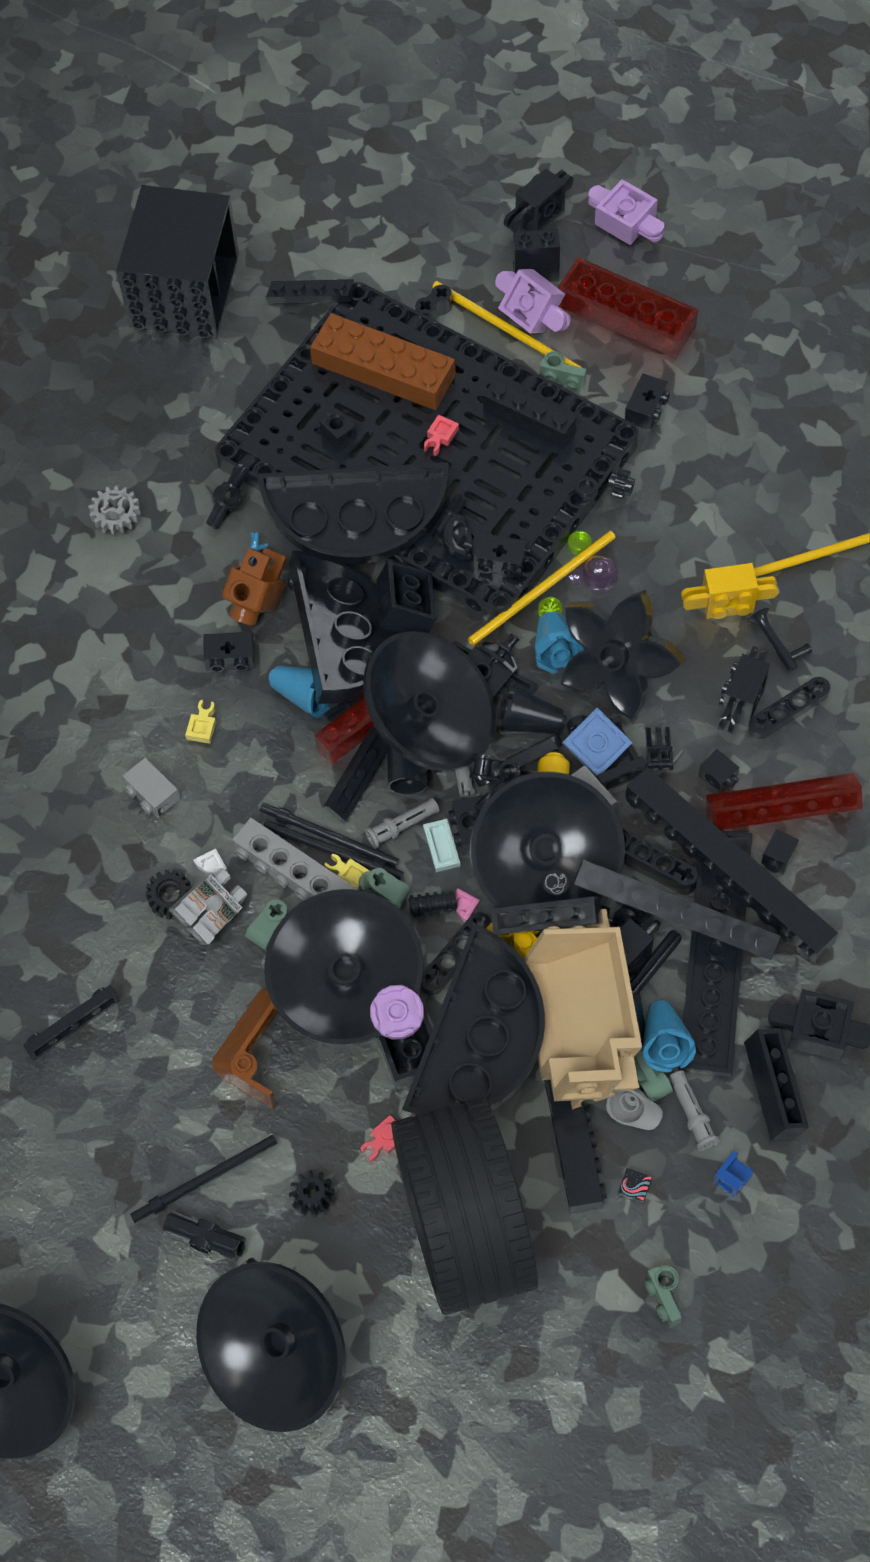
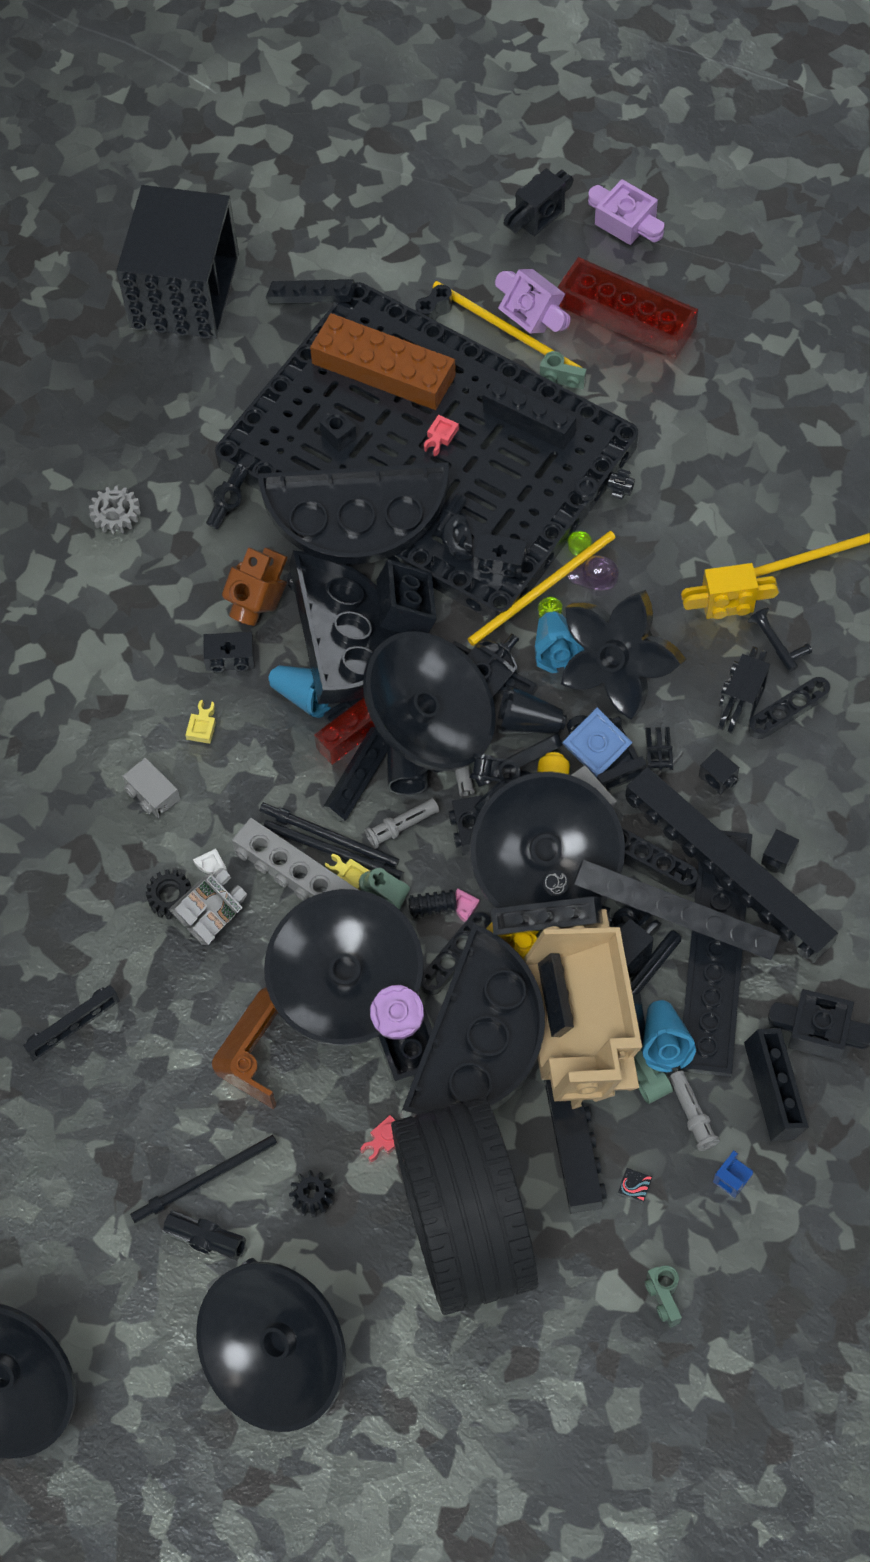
sand green piece [245,899,289,951] -> none
dark azure bar [250,532,269,564] -> none
light aqua tile [423,819,460,872] -> none
black panel [513,229,560,282] -> none
light grey cap [606,1089,663,1130] -> none
black brick [625,373,670,430] -> none
clear red brick [705,773,862,830] -> none
none -> black plate [538,953,574,1037]

